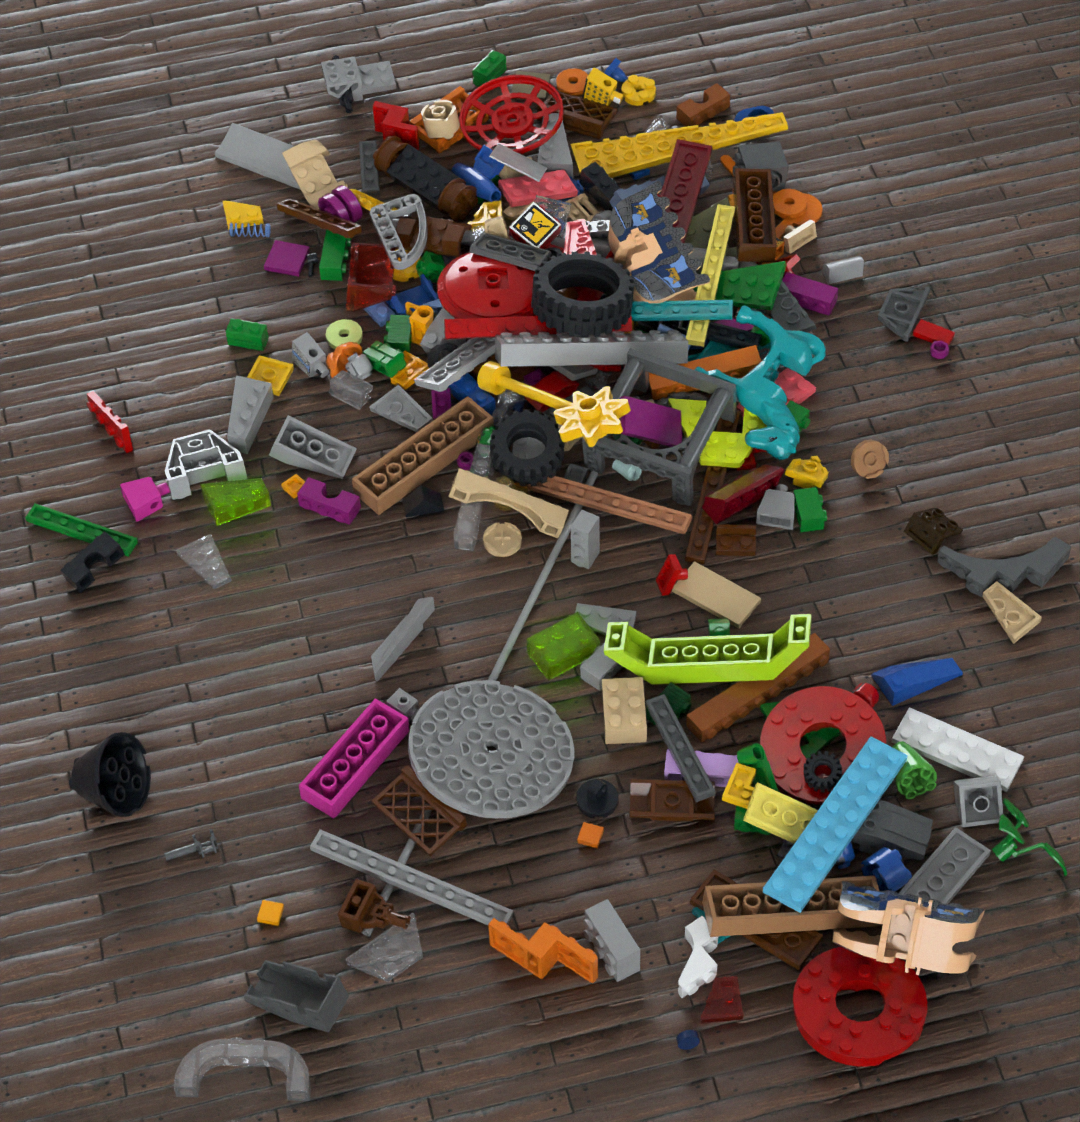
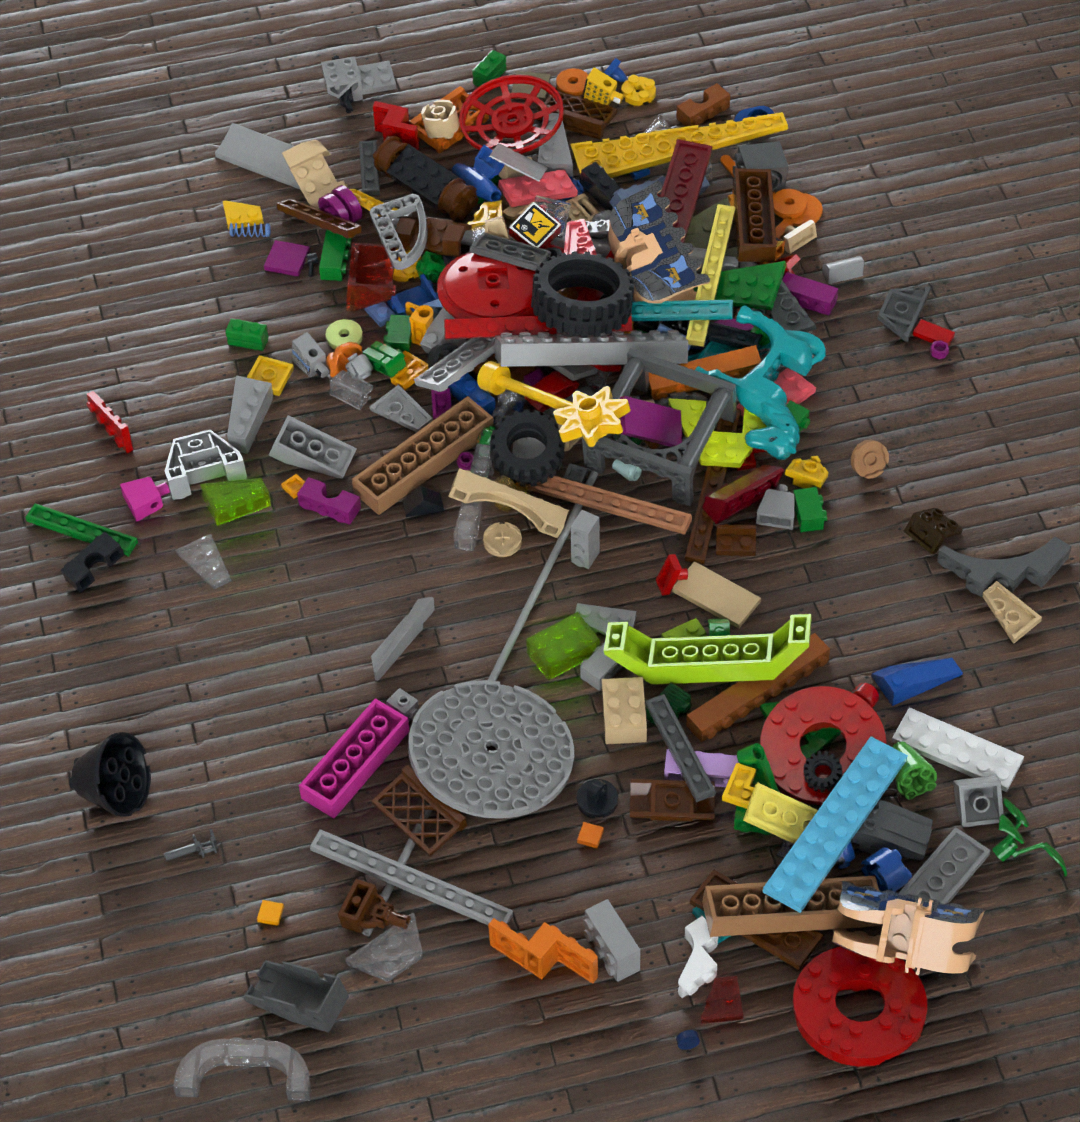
none -> lime plate [661,618,706,638]

